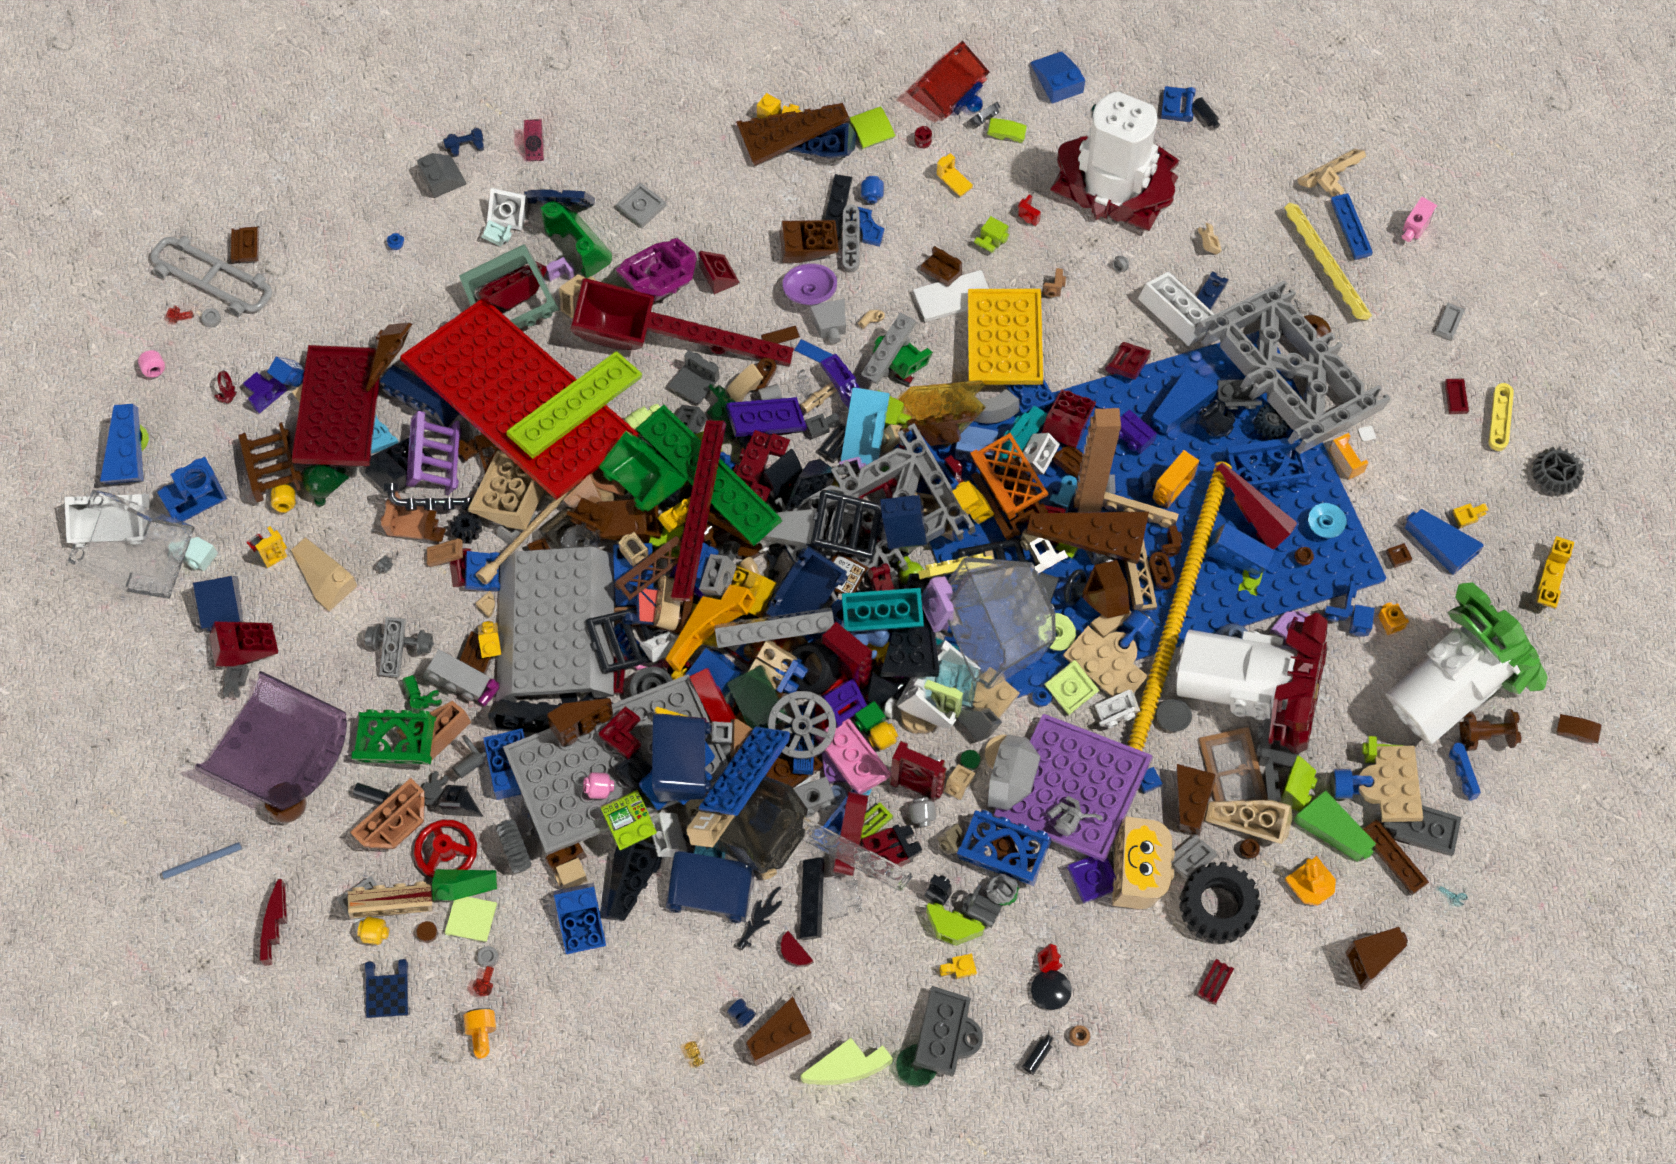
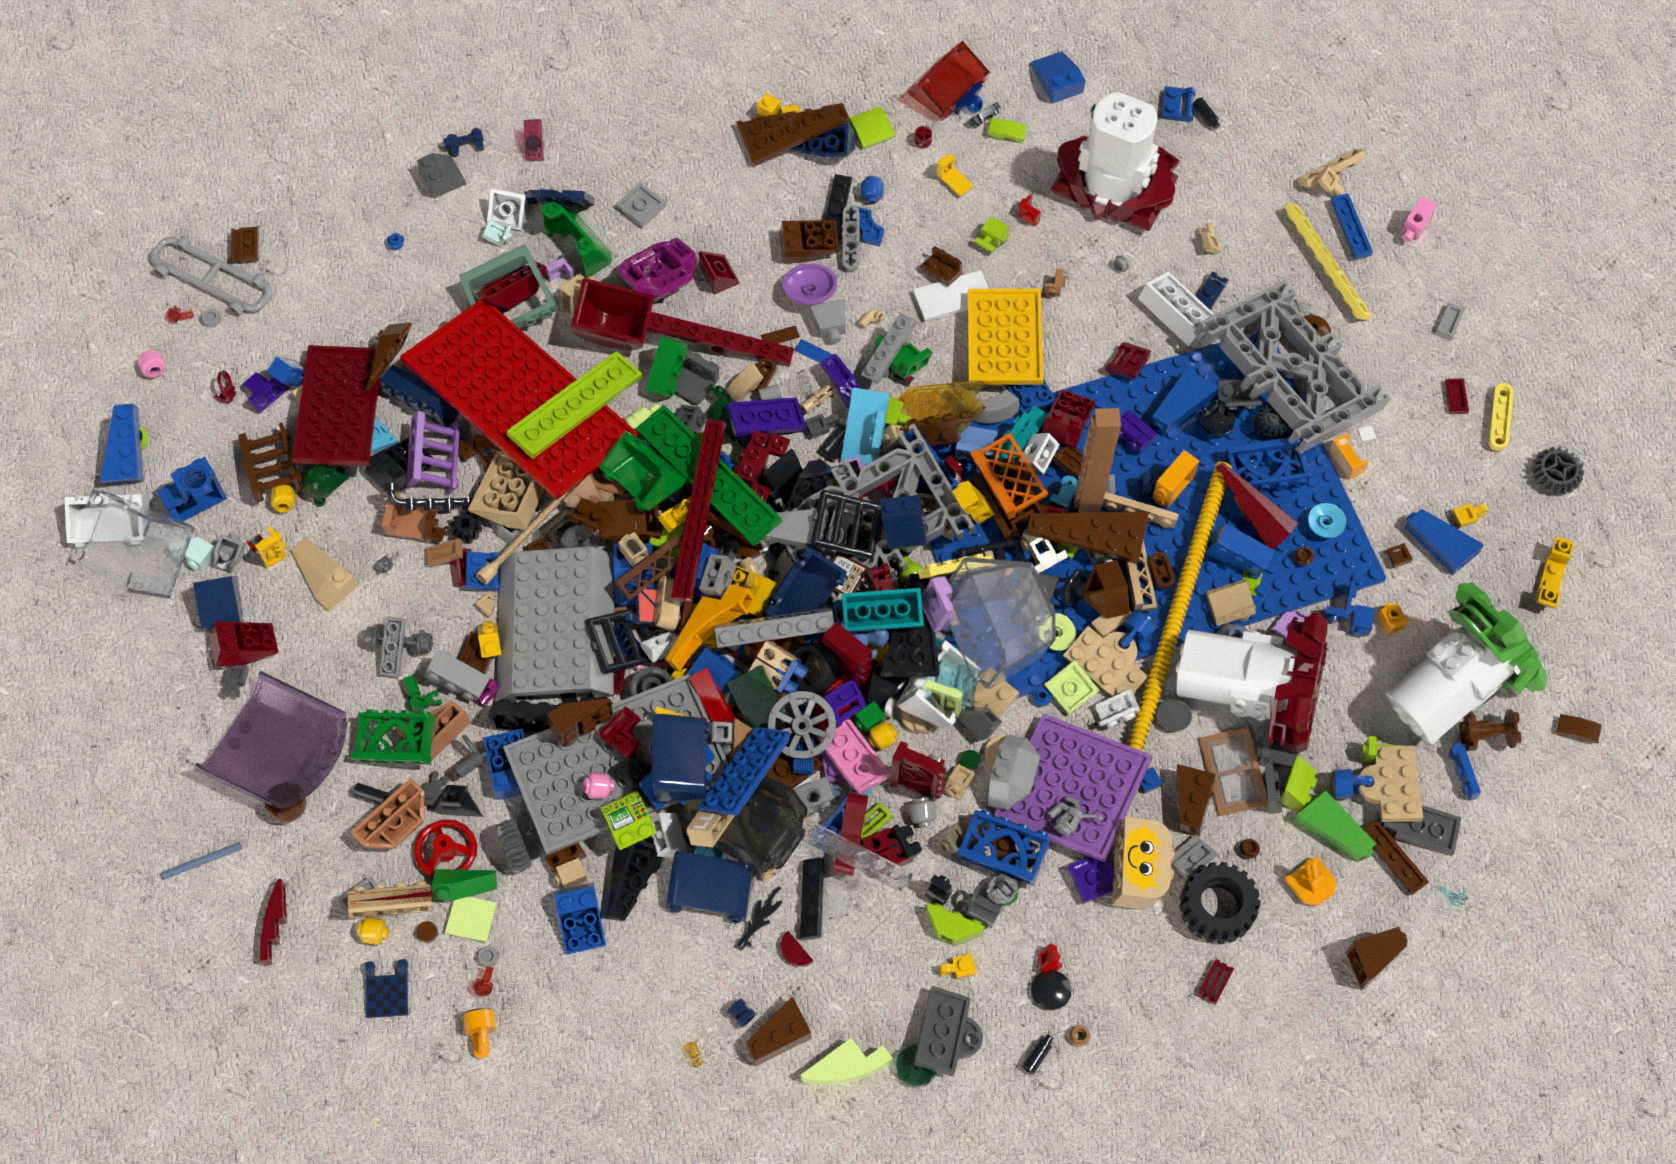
reddish brown bracket [1160,525,1182,557] -> none
tan wedge [1205,800,1292,844] -> none
none -> light grey hand [213,533,245,572]
none -> green brick [646,336,688,397]
none -> tan slope [1206,579,1256,626]

